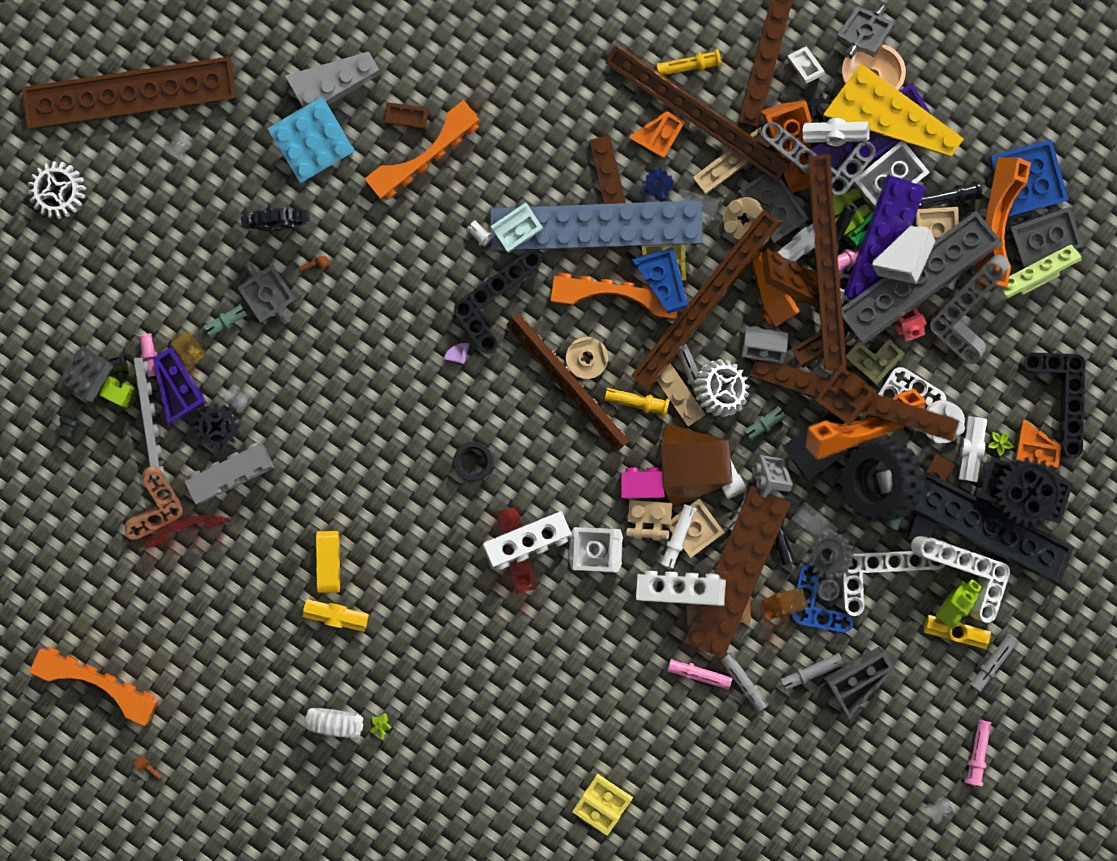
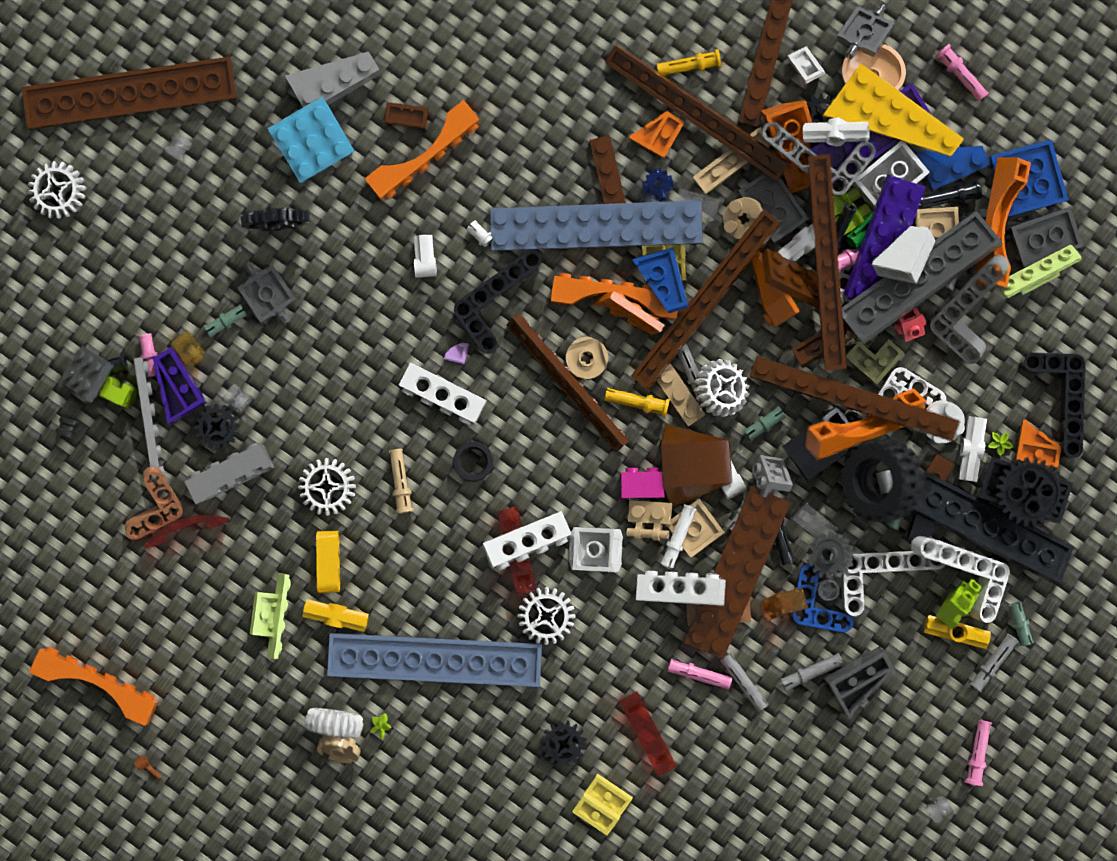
dark orange hand [299,256,330,271] -> none
light aqua plate [491,203,544,252] -> none
light grey brick [742,326,788,364] -> none
reddish brown plate [815,366,876,426] -> none
none -> yellowish green bracket [250,573,290,659]
none -> white gear [298,458,356,515]
none -> tan plate [317,734,360,764]
none -> sand blue plate [327,633,542,687]
none -> tan pin [389,449,414,514]
none -> white brick [399,362,487,425]
none -> white piece [414,235,437,278]
none -> white gear [518,587,575,645]
none -> black gear [541,720,587,767]
none -> orange wing [593,291,664,335]
none -> clear red slope [619,691,677,777]
none -> blue wing [915,146,991,191]
none -> bright pink pin [935,44,988,102]
none -> sand green pin [1008,602,1034,646]

